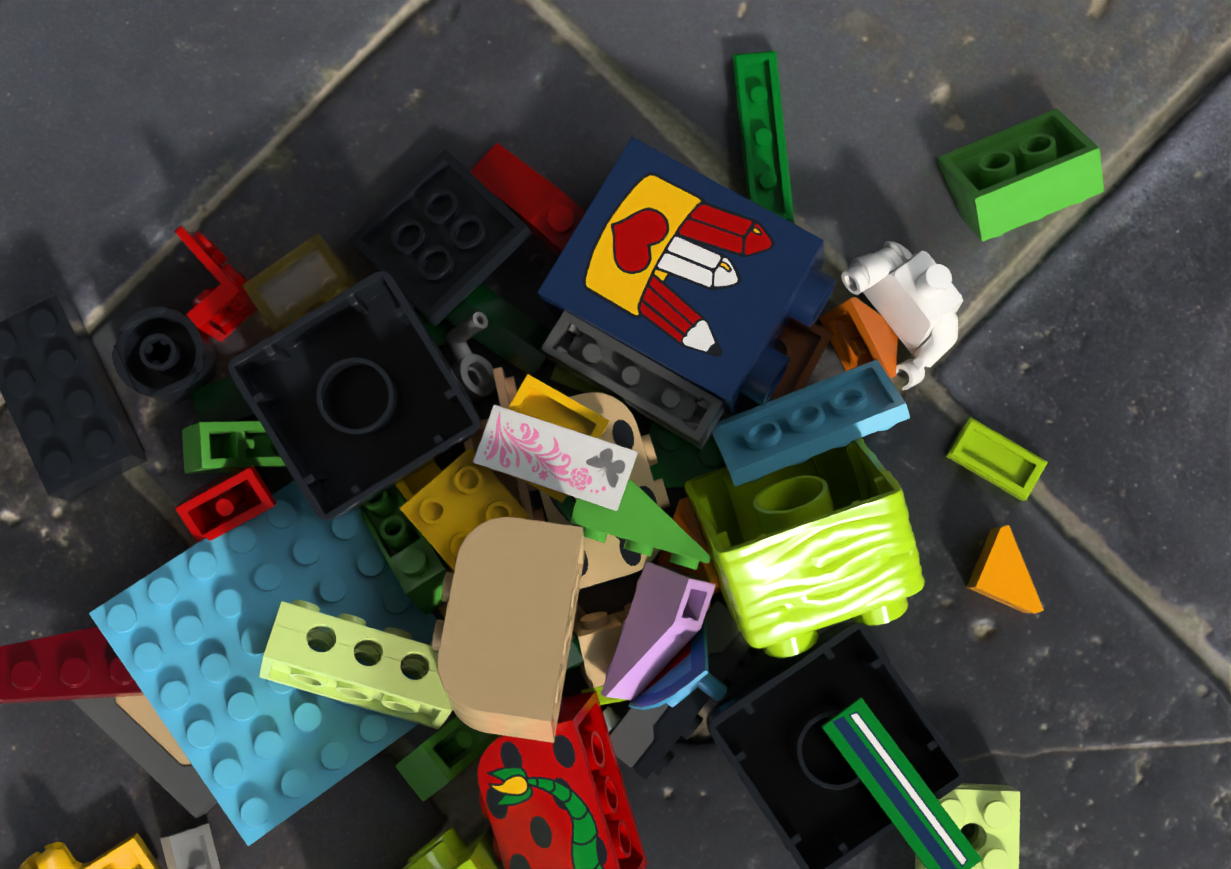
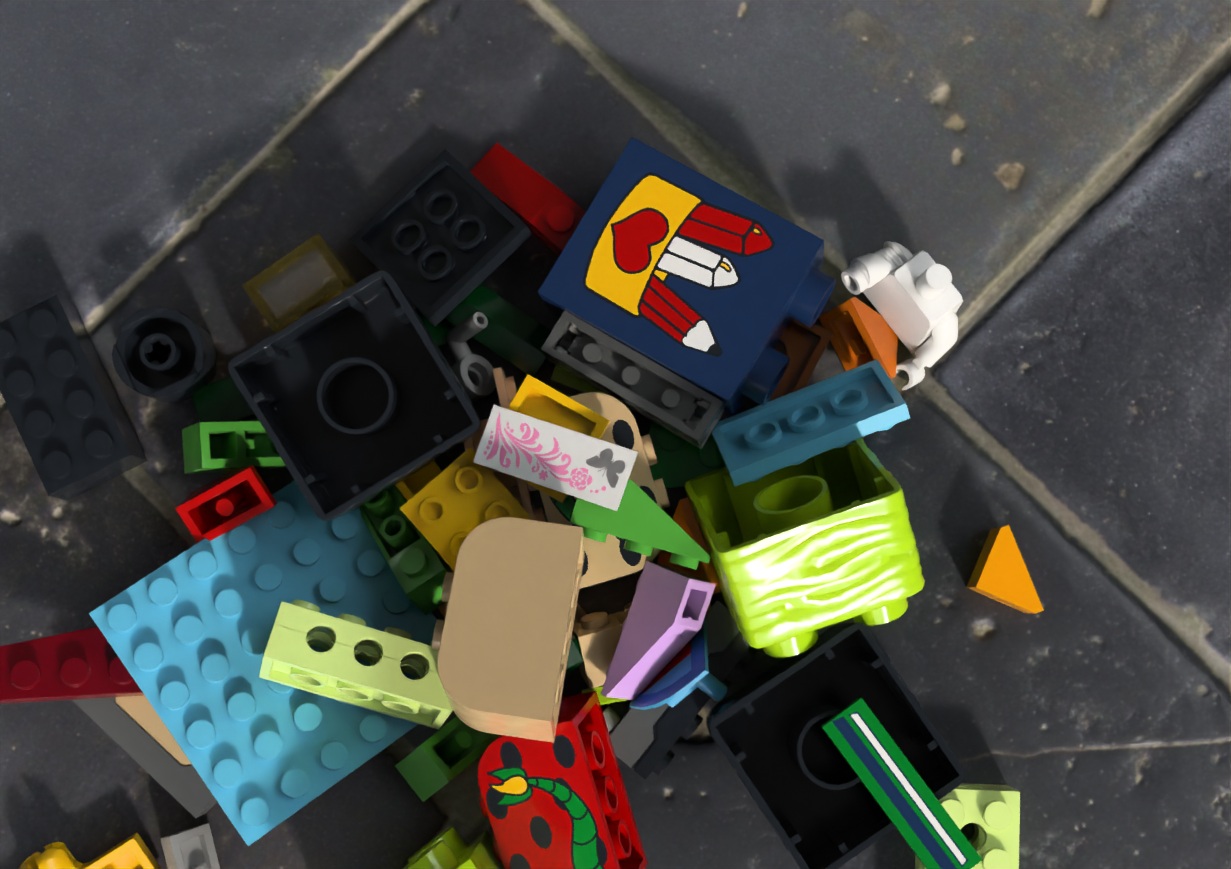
red bracket [174,225,261,342] -> none
green tile [732,50,794,223] -> none
bright green slope [937,108,1104,242] -> none
lime tile [946,417,1048,501] -> none

